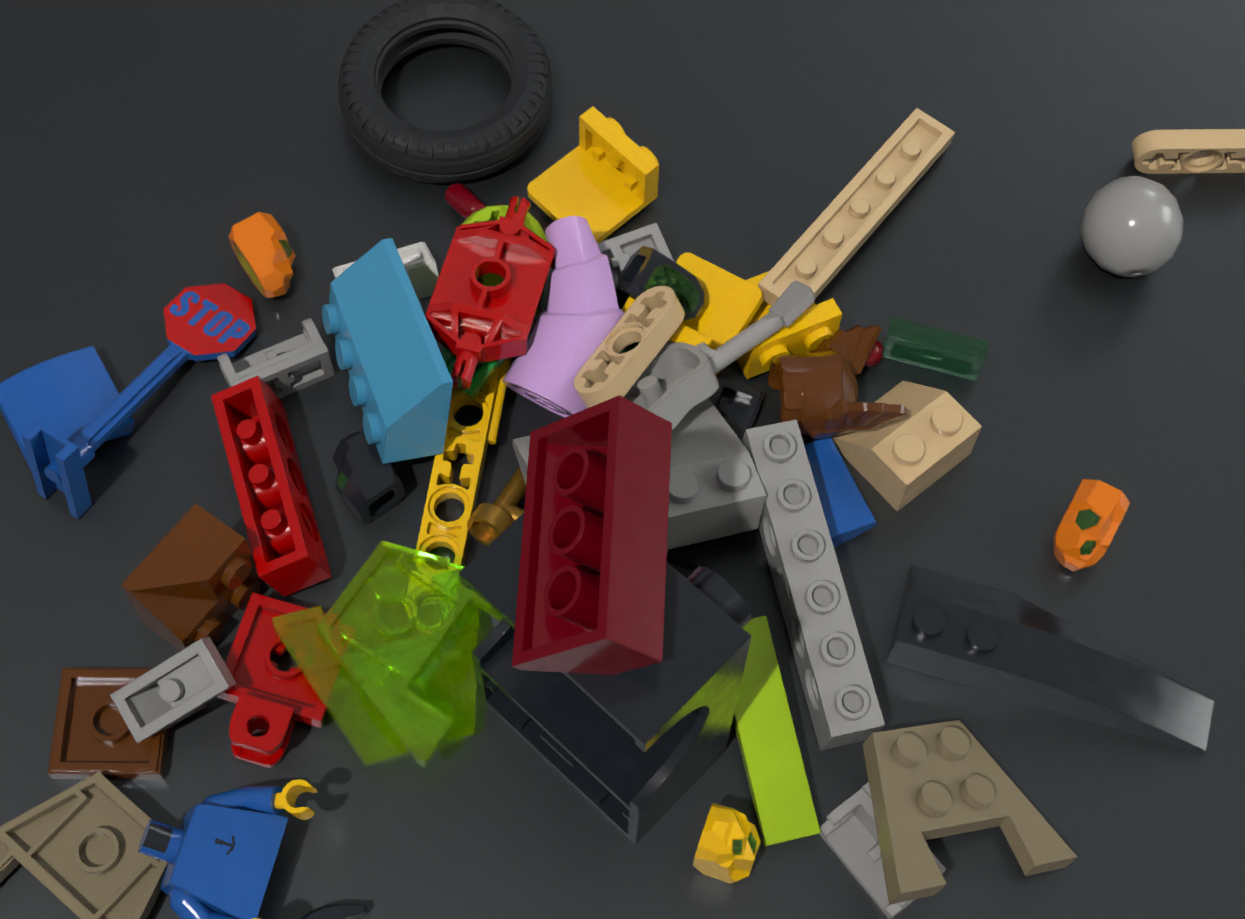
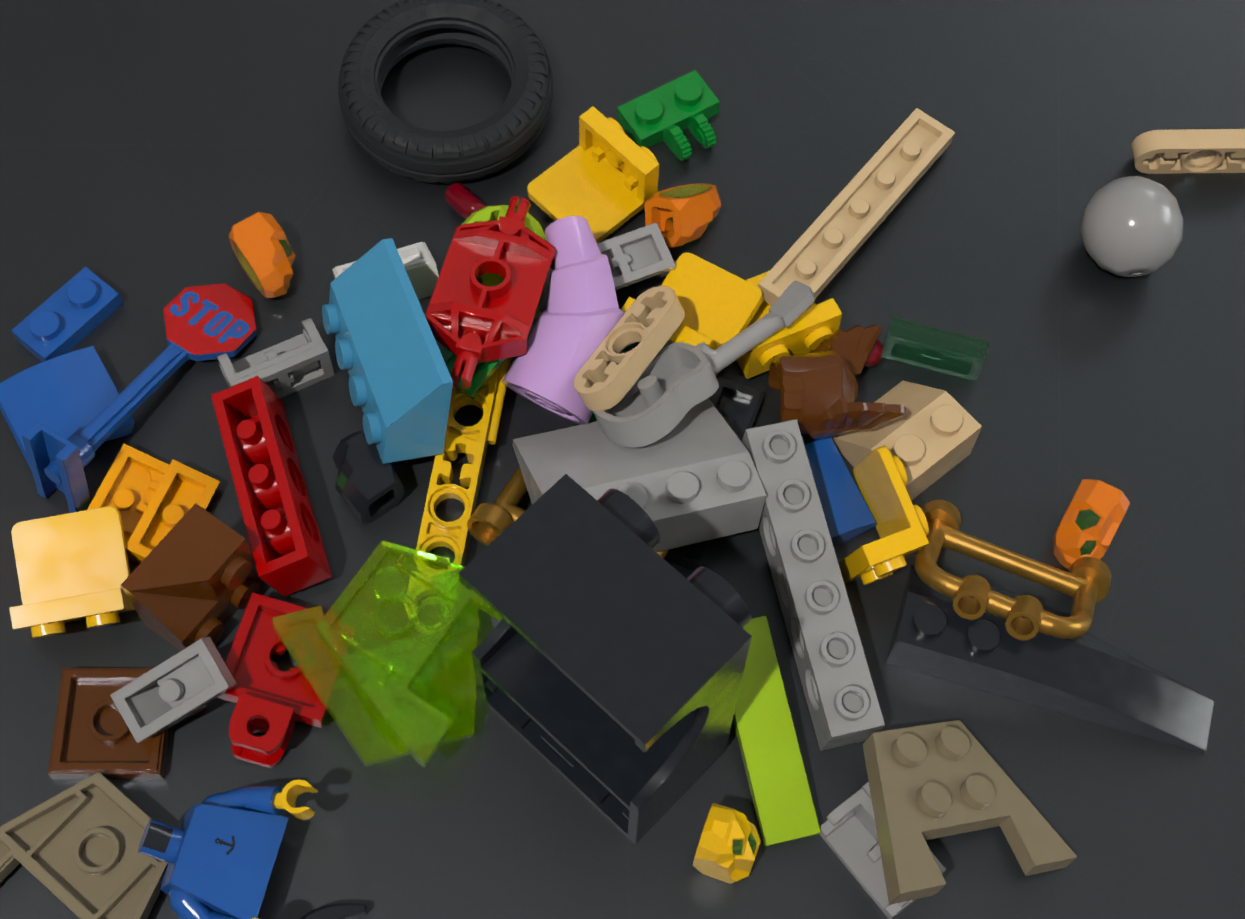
dark red slope [512,395,672,675] -> none
black rock [617,246,704,321] -> none
none -> yellow bracket [9,506,135,638]
none -> blue plate [11,266,123,362]
none -> light orange slope [87,444,220,564]
none -> green hinge [617,70,720,161]
none -> orange rock [644,183,721,248]
none -> yellow bracket [838,445,929,586]
none -> pearl gold bar [915,500,1112,640]

